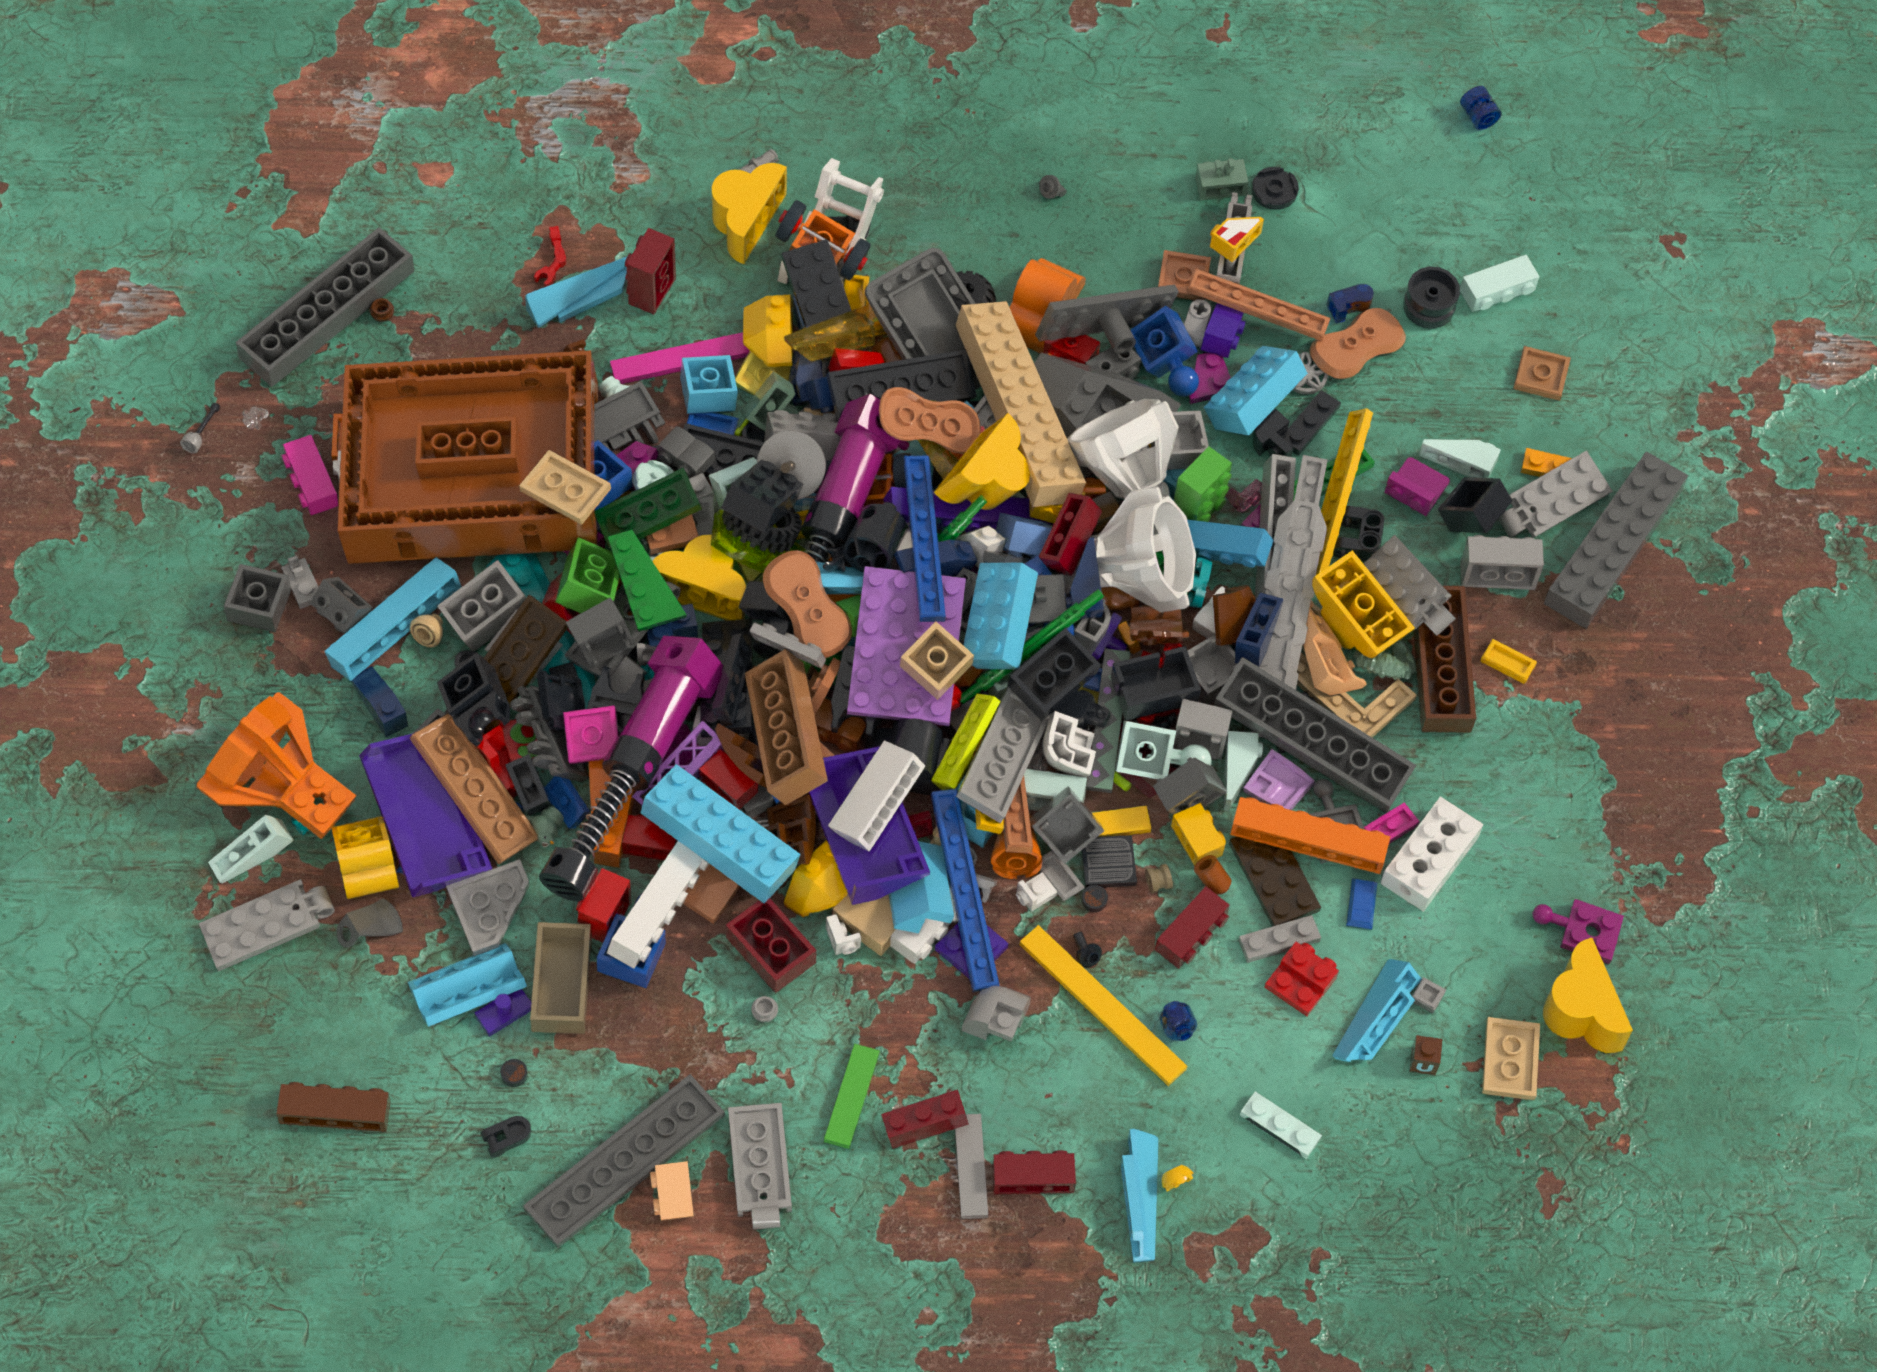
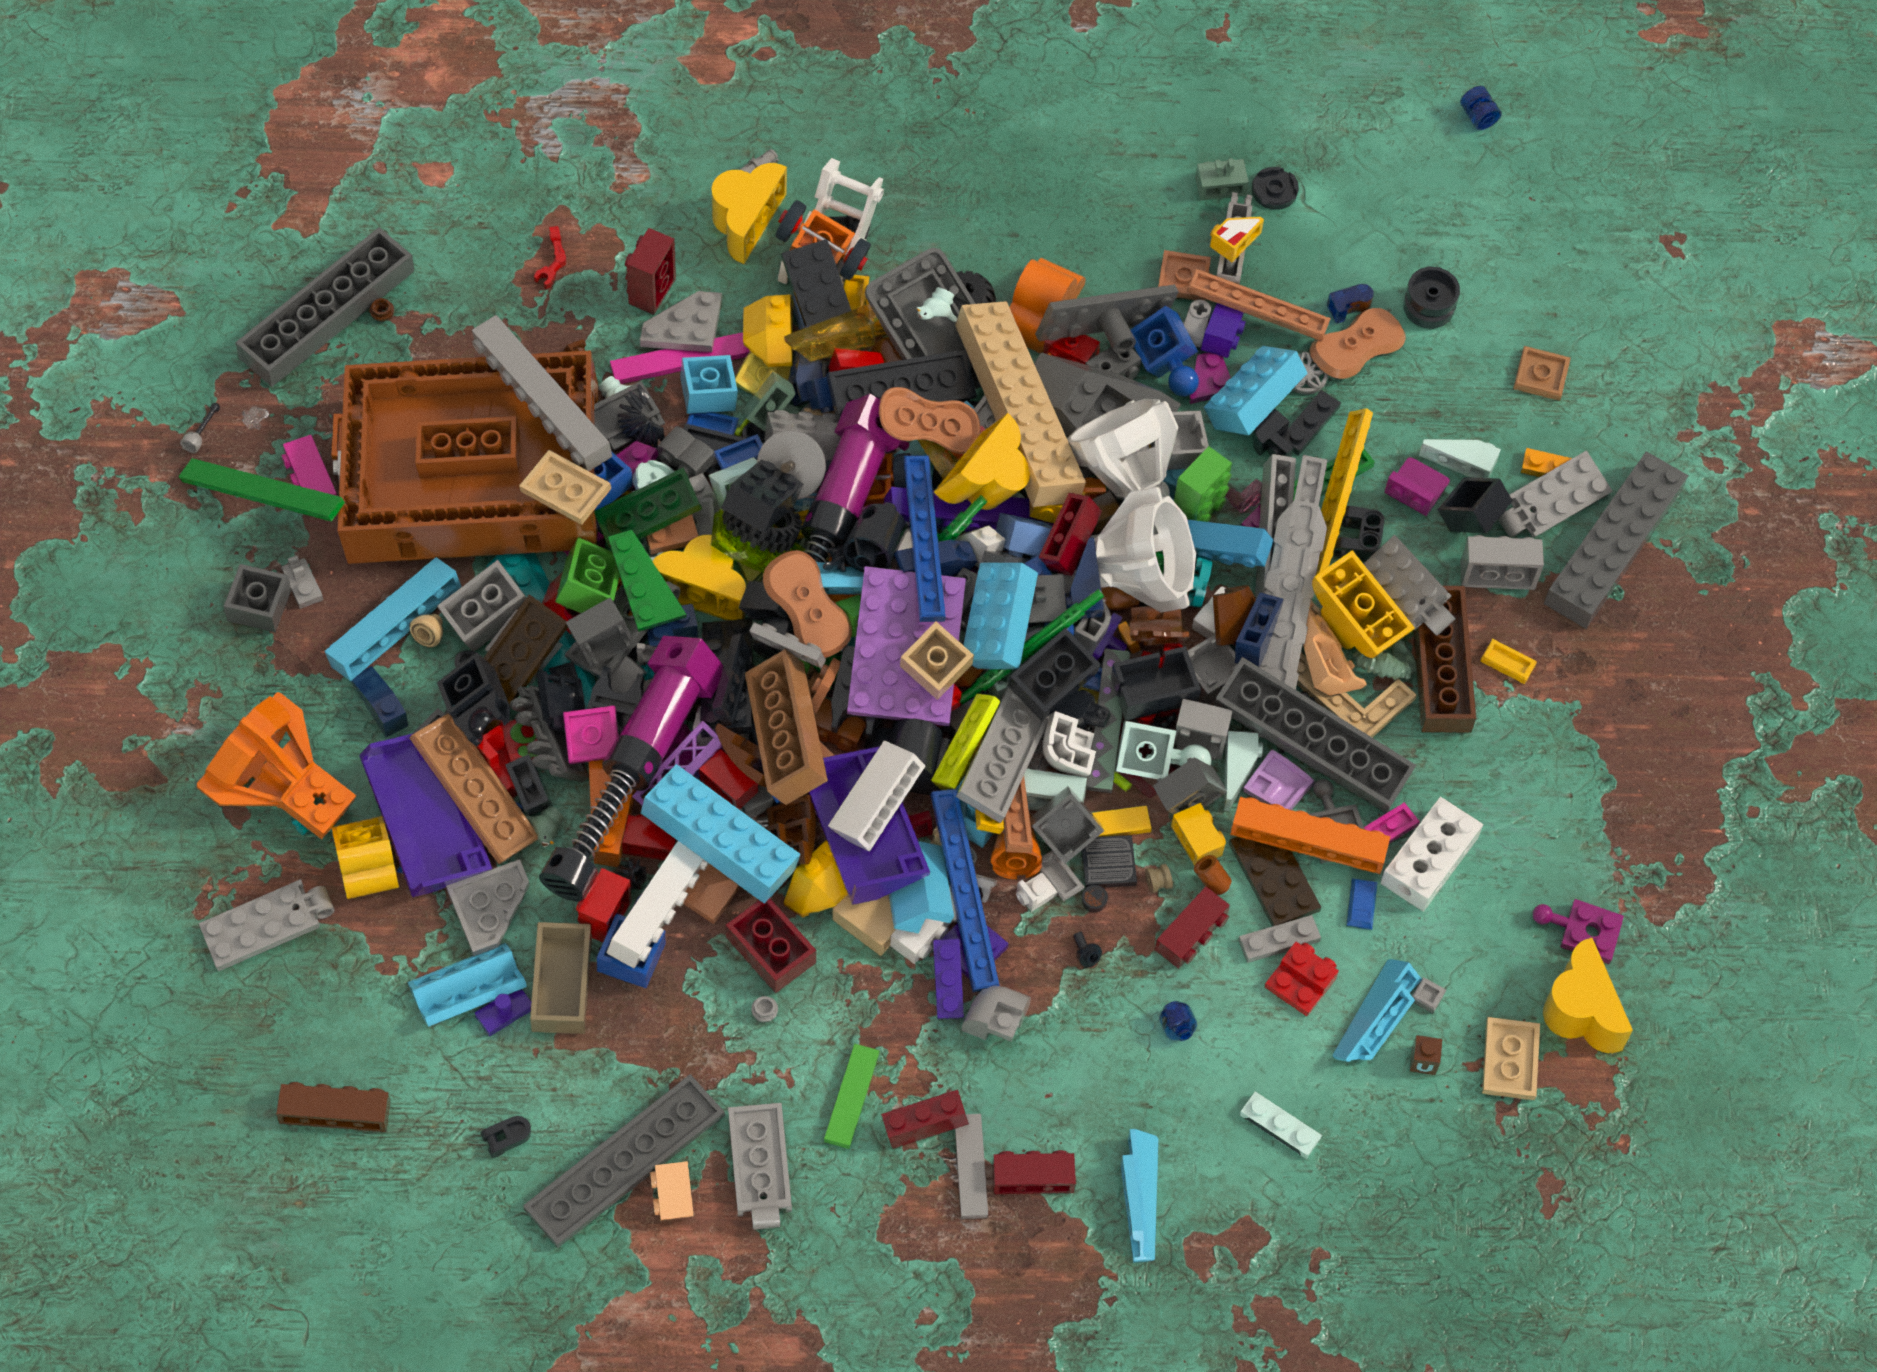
light aqua slope [208,815,294,883] -> none
dark grey brick [310,577,373,634] -> none
dark grey piece [337,898,403,948] -> none
black tile [500,1059,528,1087] -> none
medium azure wedge [525,257,627,328] -> none
blue plate [545,776,591,829] -> none
white bracket [826,914,861,955] -> none
yellow tile [1019,925,1187,1086] -> none
dark grey plate [1039,175,1067,199] -> none
yellow plate [1161,1165,1193,1192] -> none
light aqua brick [1460,255,1540,312] -> none
none -> green tile [178,458,345,522]
none -> light grey brick [472,315,612,471]
none -> black gear [615,858,647,891]
none -> black hair [618,384,665,448]
none -> light grey plate [640,291,723,352]
none -> blue tile [714,434,763,470]
none -> light aqua animal [917,287,958,322]
none -> dark purple plate [933,939,964,1020]

